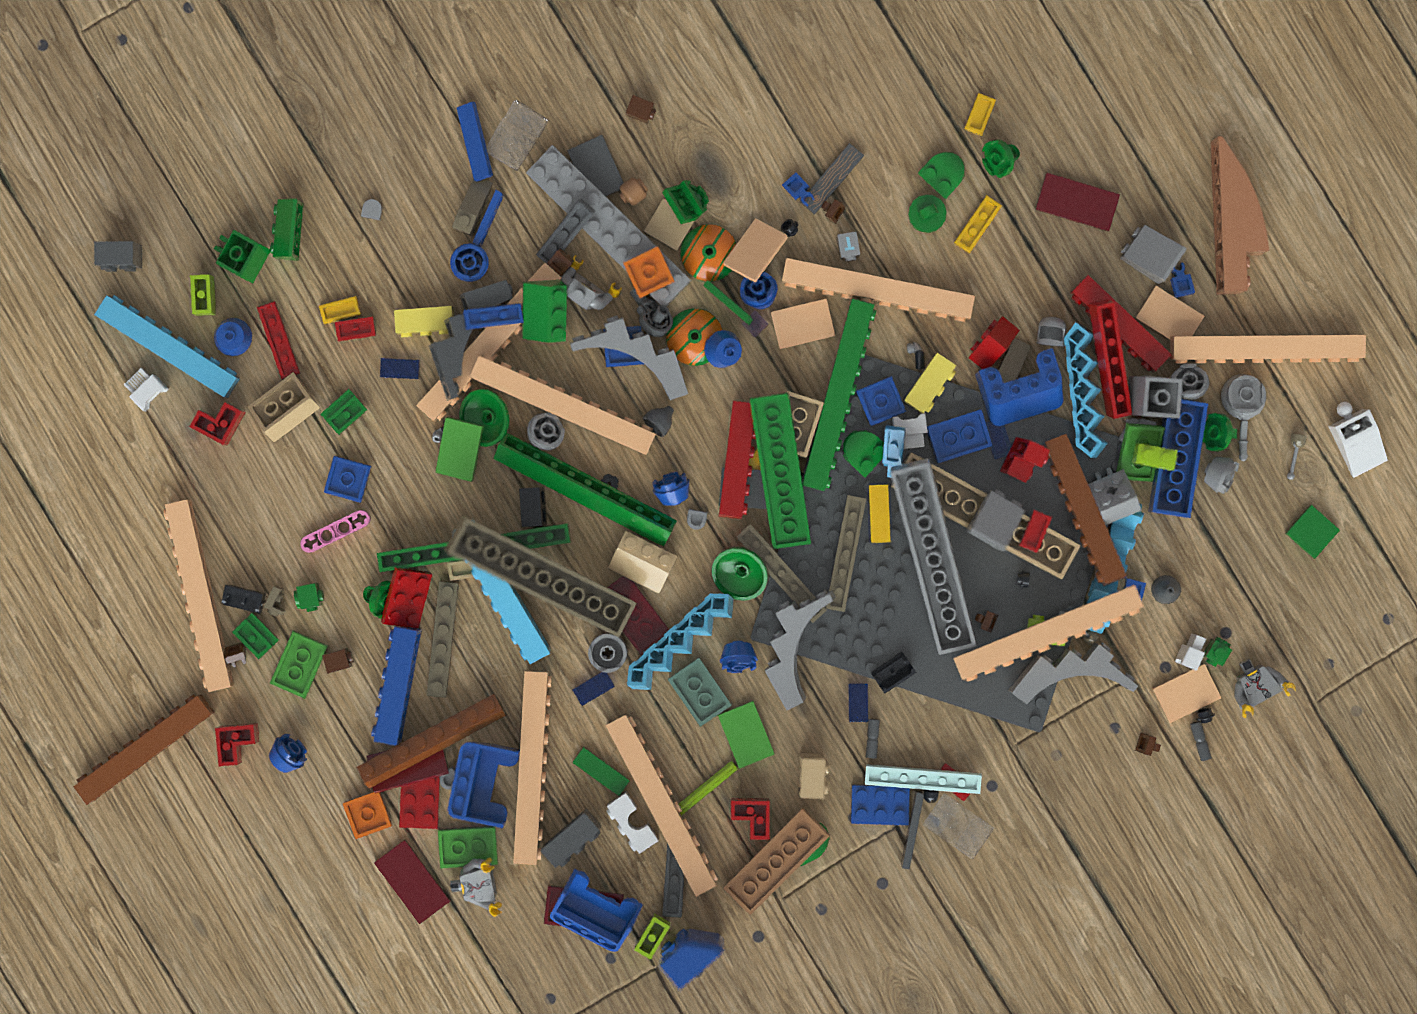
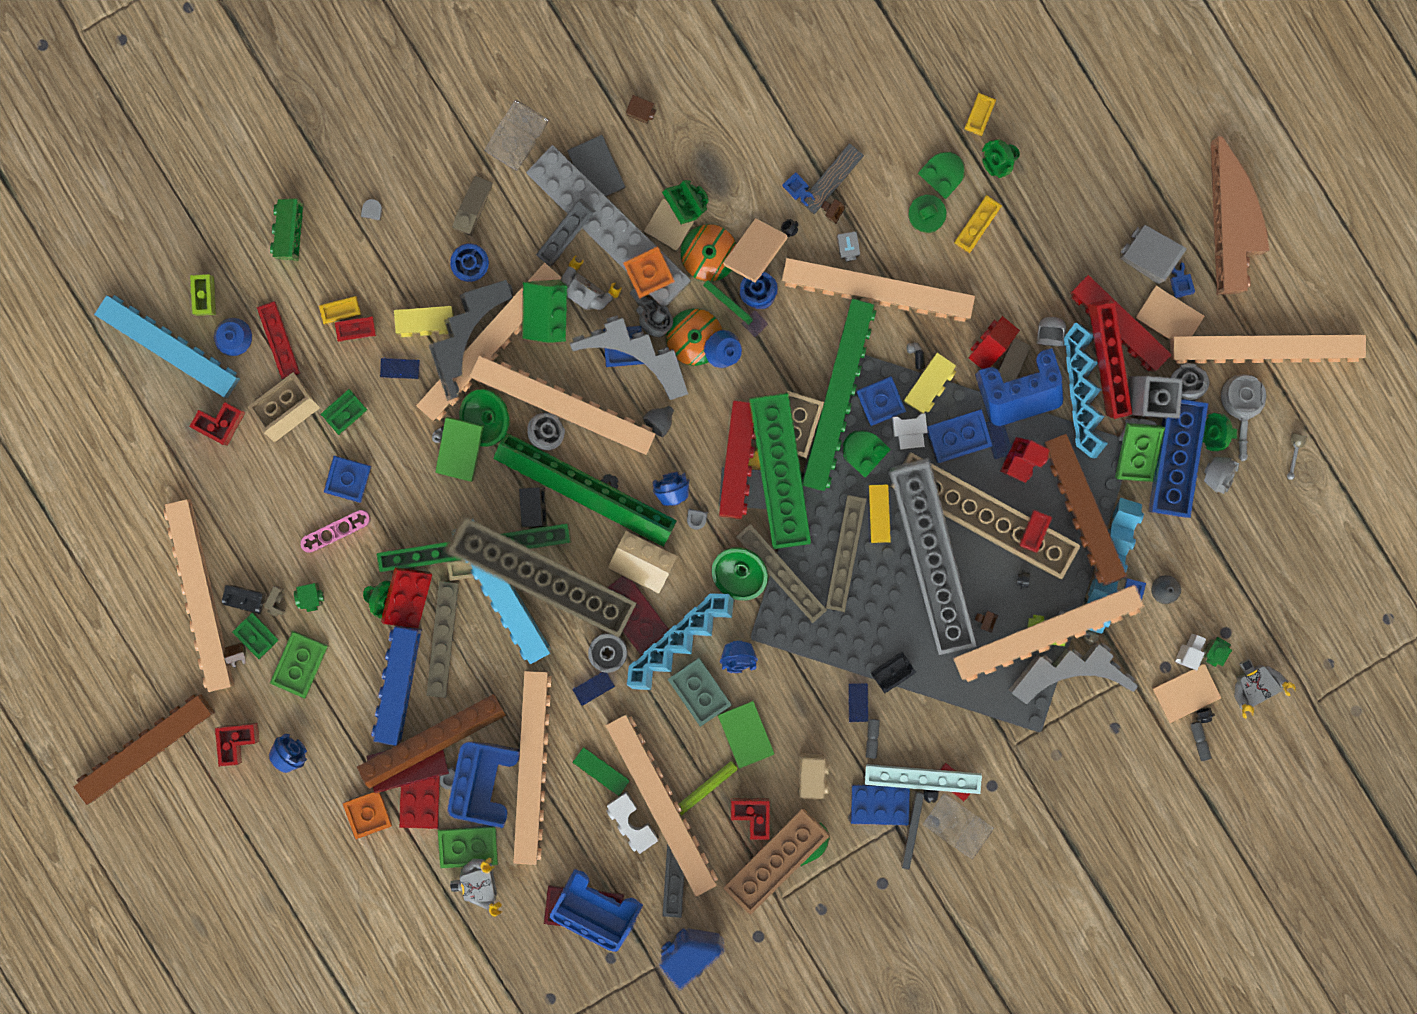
dark grey brick [94,241,142,272] -> none
white piece [123,368,169,411] -> none
green hinge [214,229,271,283] -> none
reddish brown brick [322,648,354,674] -> none
dark red tile [374,839,451,924] -> none
blue tile [457,102,493,181] -> none
blue tile [463,303,523,330] -> none
blue tile [472,190,504,247] -> none
dark grey brick [540,808,601,868] -> none
reddish brown tile [546,248,574,277] -> none
medium nougat head [619,177,648,206] -> none
lime brick [634,913,671,960] -> none
light grey arch [765,590,836,710] -> none
light nougat tile [770,299,835,350] -> none
dark azure hinge [882,425,906,478] -> none
light grey slope [966,490,1025,551] -> none
dark red tile [1035,173,1120,232] -> none
light grey hinge [1088,467,1141,525] -> none
lime brick [1132,444,1178,470] -> none
reddish brown tile [1135,733,1161,756] -> none
green tile [1285,505,1340,559] -> none
white slope [1328,402,1388,478] -> none

